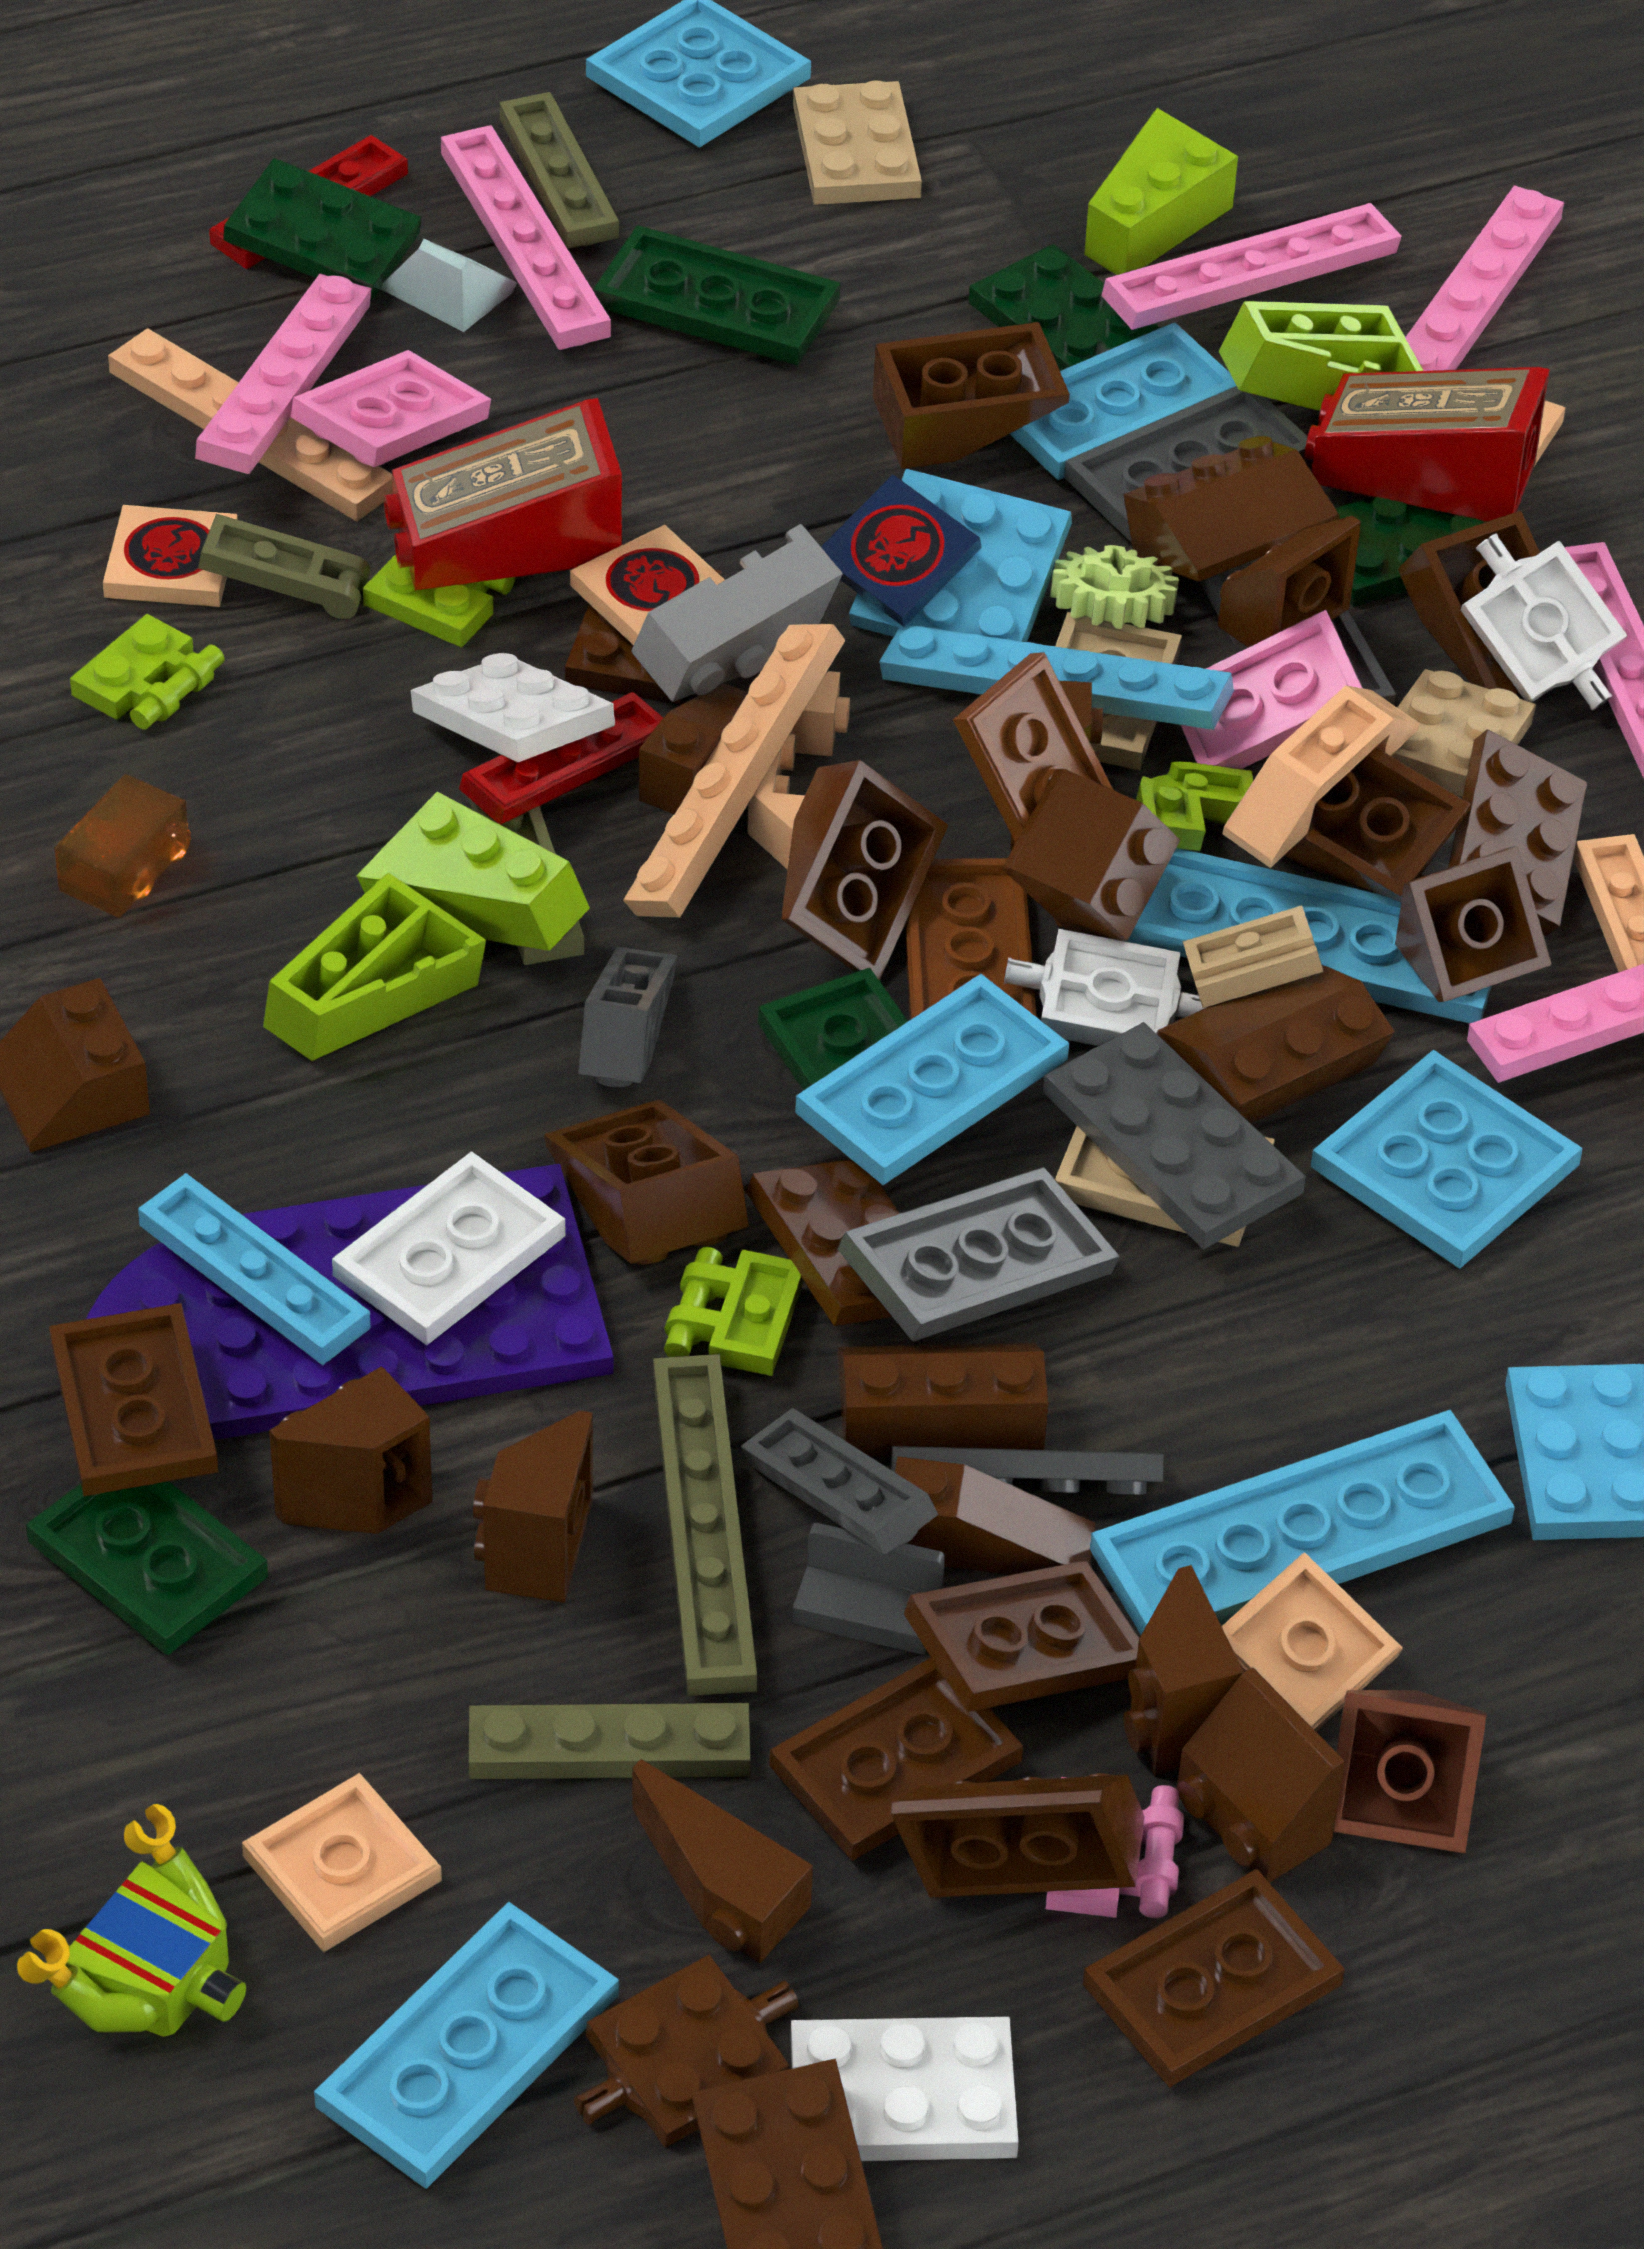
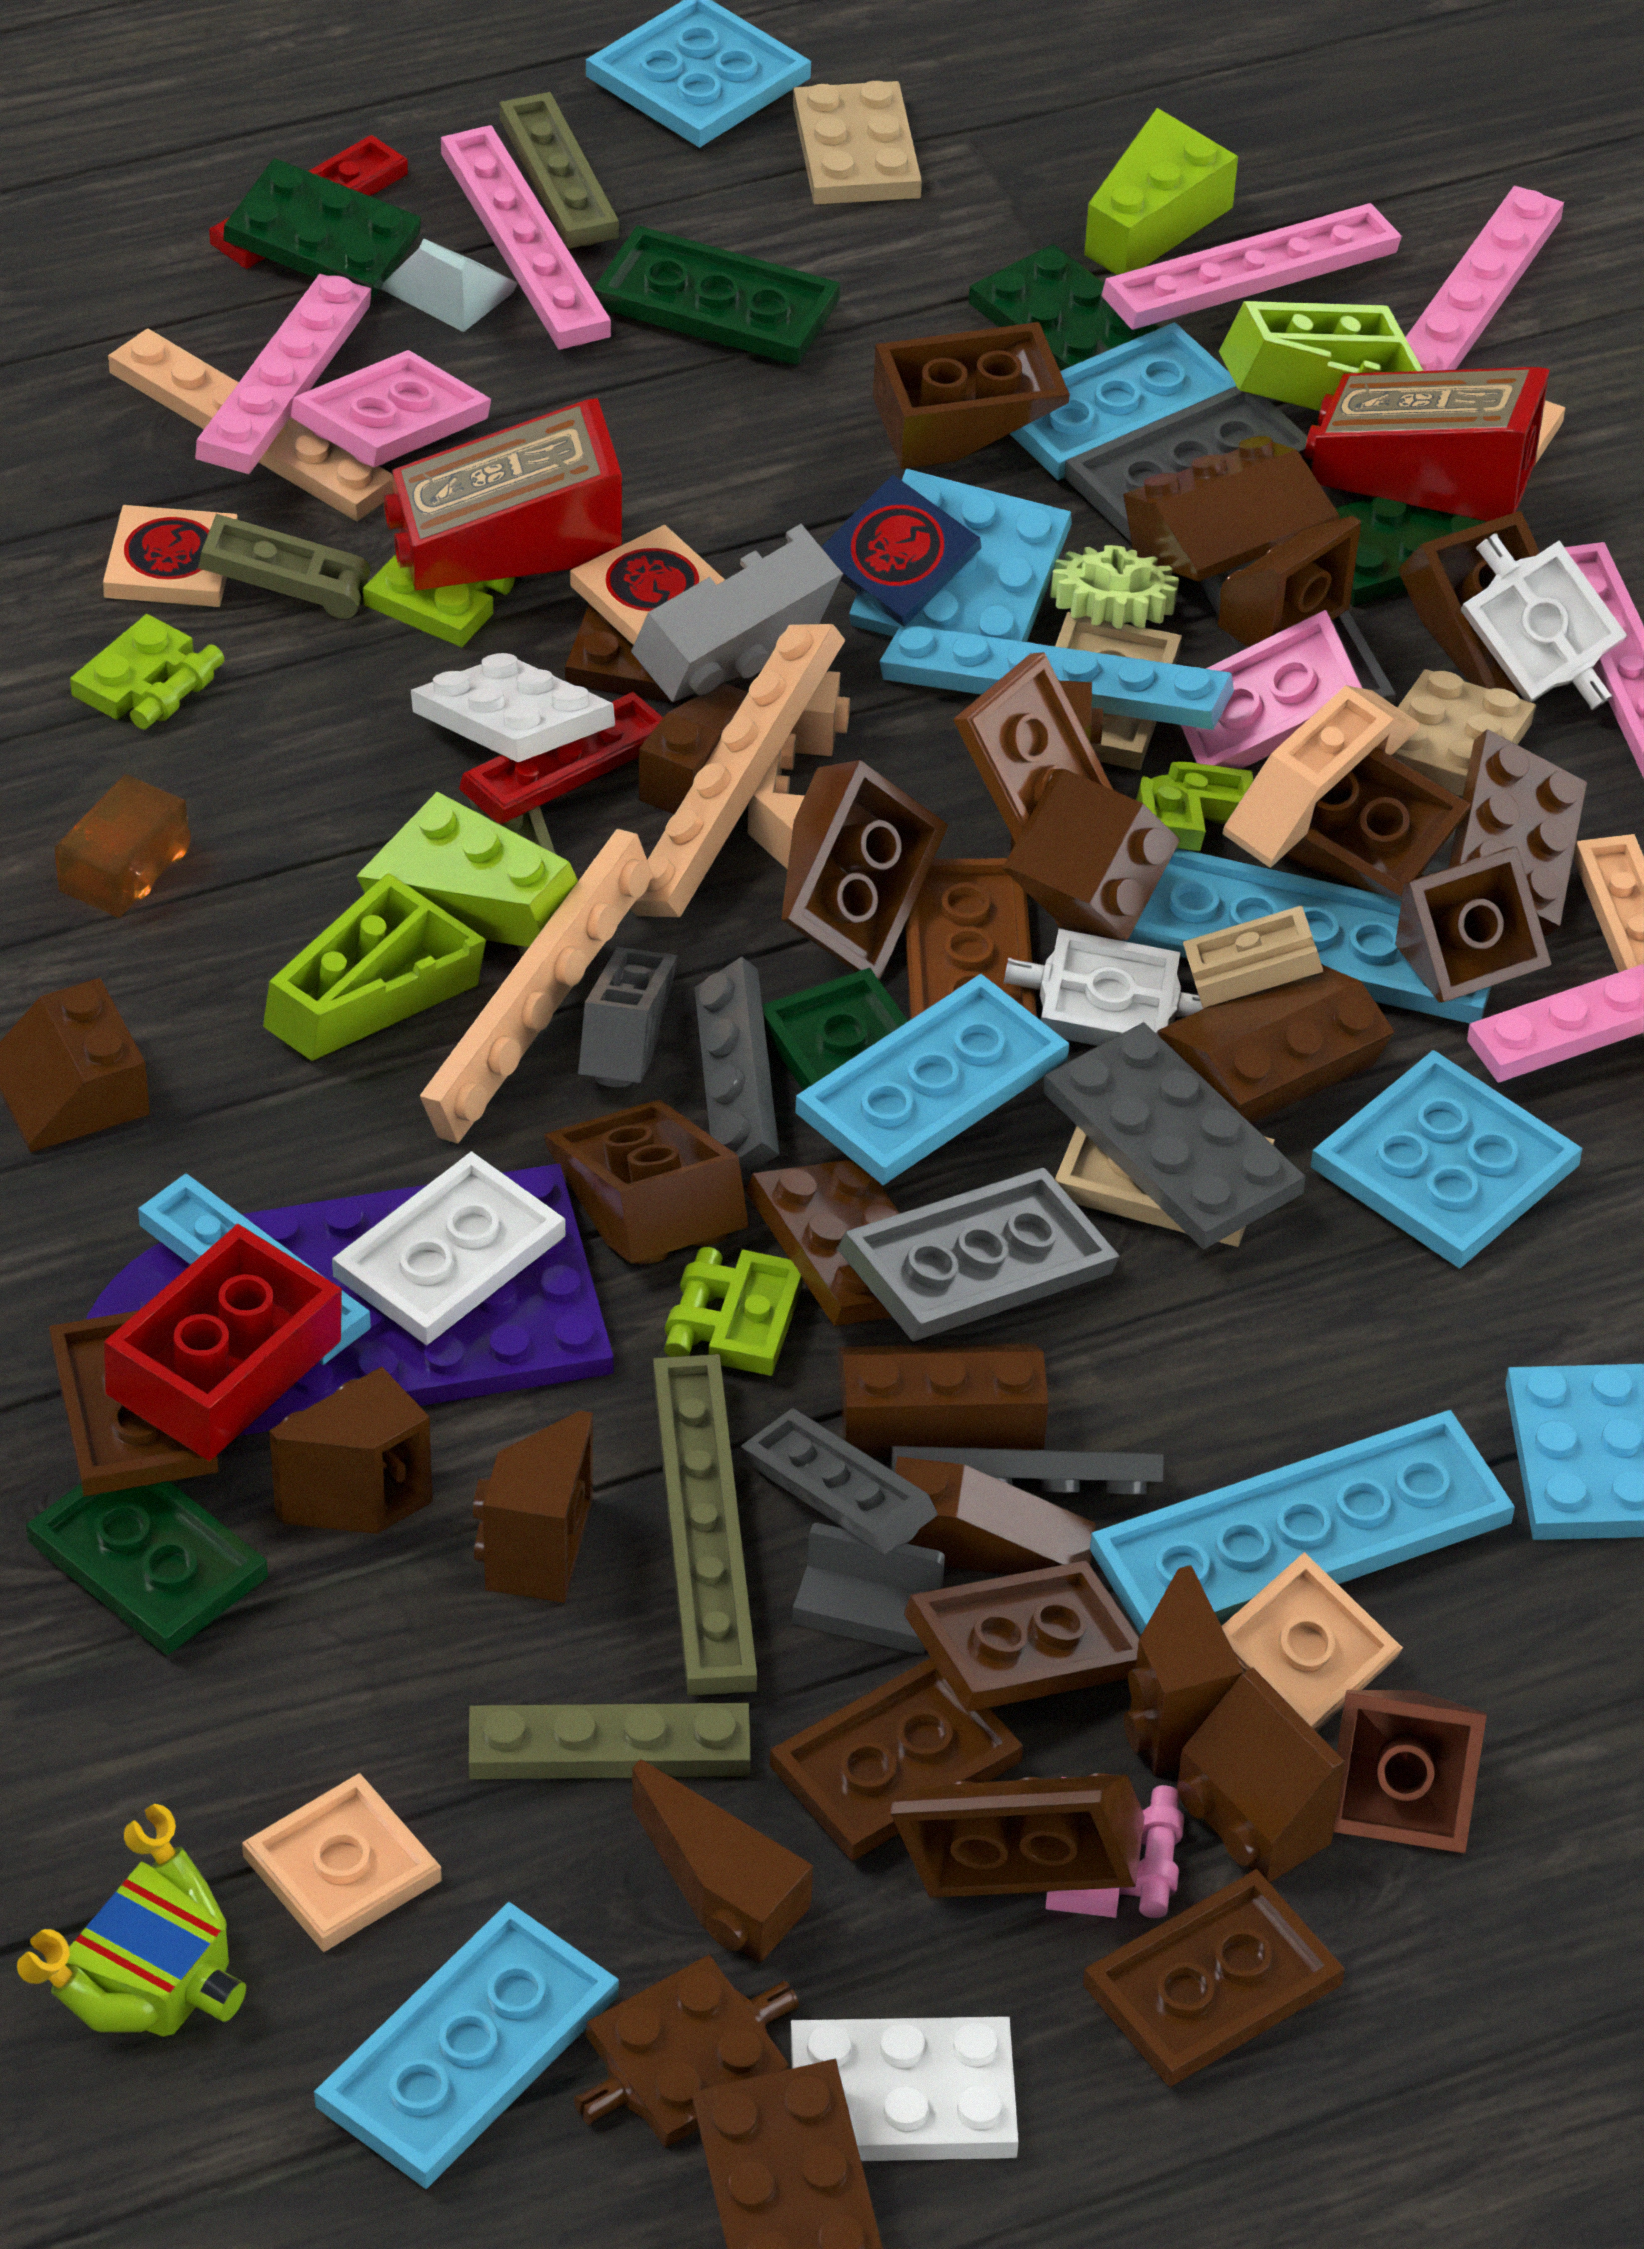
none -> red brick [104,1223,342,1462]
none -> light nougat plate [420,829,653,1144]
none -> dark grey plate [695,957,779,1178]

